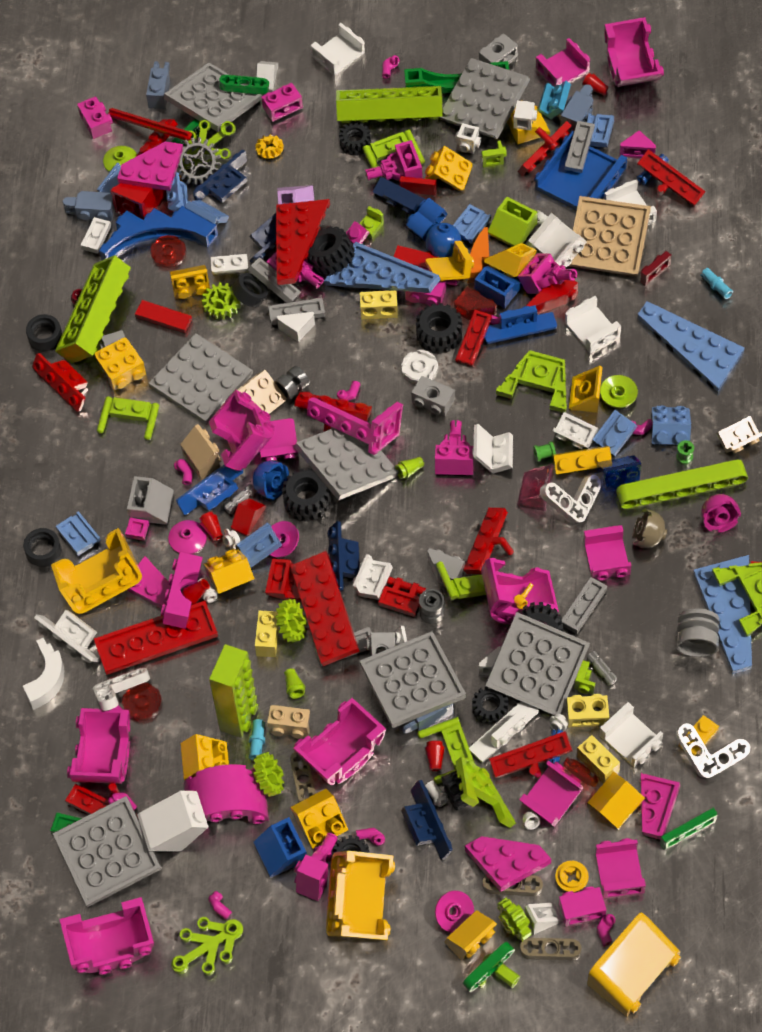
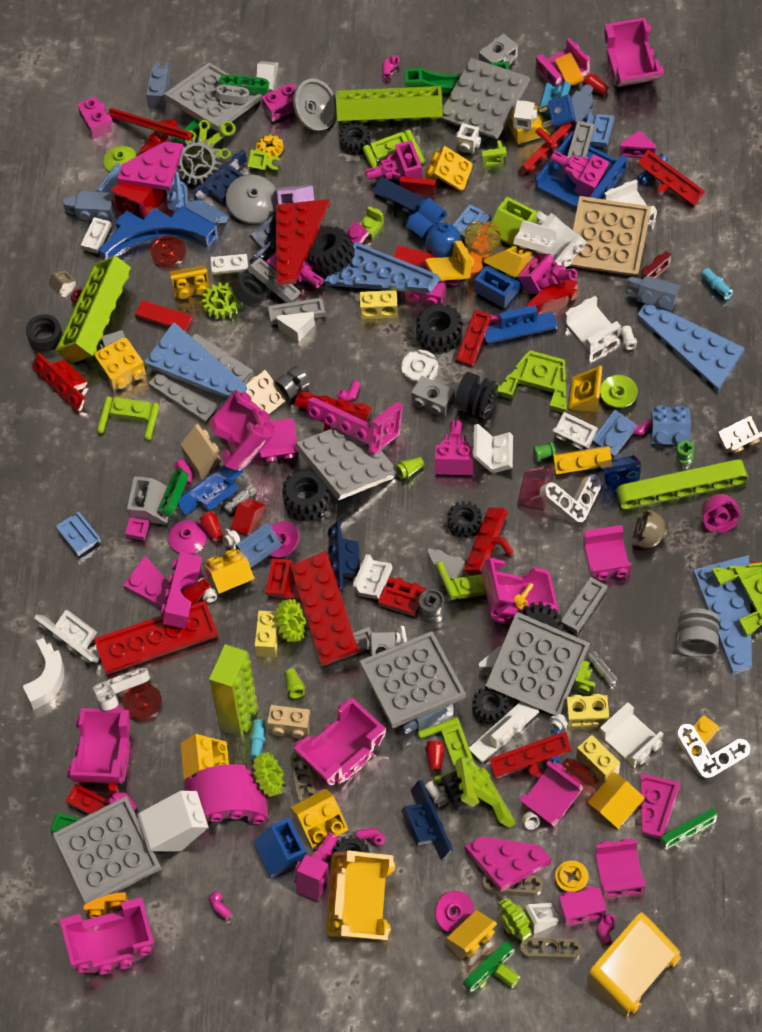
black tyre [23,528,61,566] -> none
yellow windscreen [51,528,142,614] -> none
lime plant [171,917,243,976] -> none
blue cylinder [253,460,289,500] -> none
white panel [311,23,365,76] -> none
clear red slope [454,287,497,321] -> none
none -> dark tan slope [48,270,76,294]
none -> light orange slope [83,892,128,918]
none -> medium blue wing [144,322,248,399]
none -> green beam [158,468,189,517]
none -> light grey beam [216,85,249,104]
none -> light grey dish [226,175,278,224]
none -> lime plate [248,149,280,170]
none -> light grey dish [293,78,337,131]
none -> black tyre [447,501,482,538]
none -> black wheel [454,372,499,419]
none -> clear yellow plate [465,221,501,257]
none -> white bracket [513,220,557,254]
none -> blue piece [539,94,576,129]
none -> dark pink brick [550,150,609,197]
none -> light orange slope [555,53,584,85]
none -> white pin [621,326,637,350]
none -> sand blue hinge [625,276,681,311]

